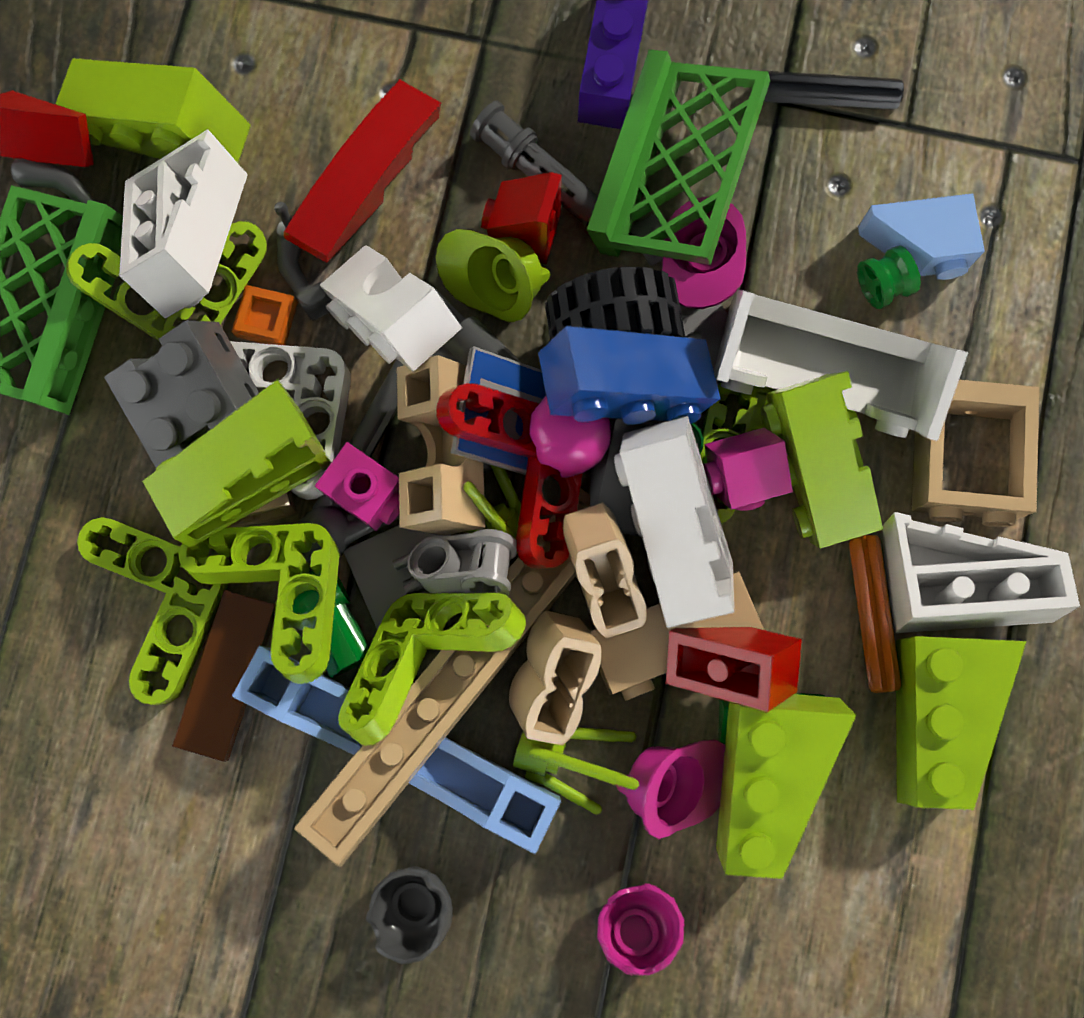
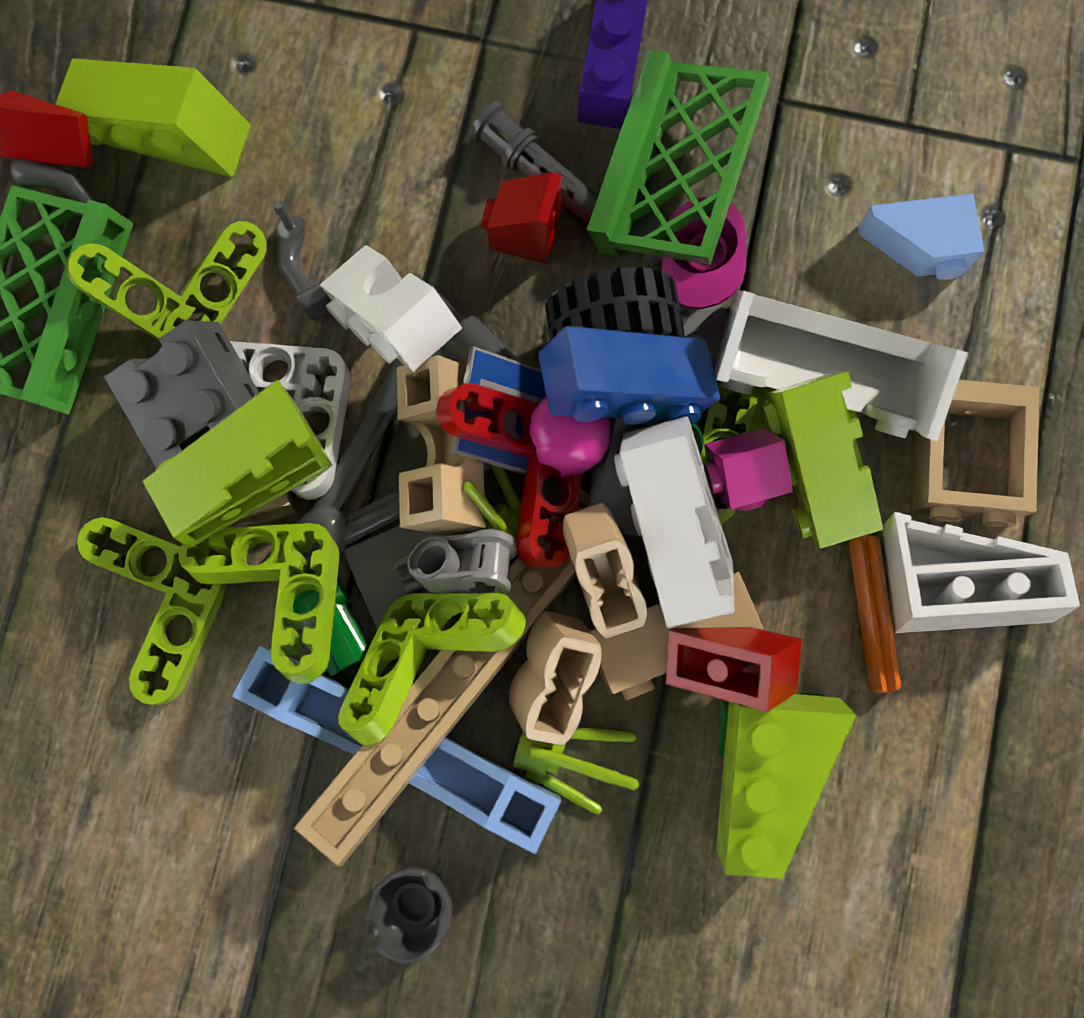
white wedge [119,129,248,319] -> none
reddish brown tile [172,590,276,762] -> none
orange tile [231,285,298,345] -> none
red slope [284,79,441,263] -> none
dark pink brick [315,442,400,531] -> none
lime piece [435,229,550,323] -> none
dark pink hair [597,883,684,976] -> none
dark pink piece [616,740,725,839] -> none
black axle [764,71,904,110] -> none
green wheel [857,246,921,309] -> none
lime wedge [896,636,1027,810] -> none

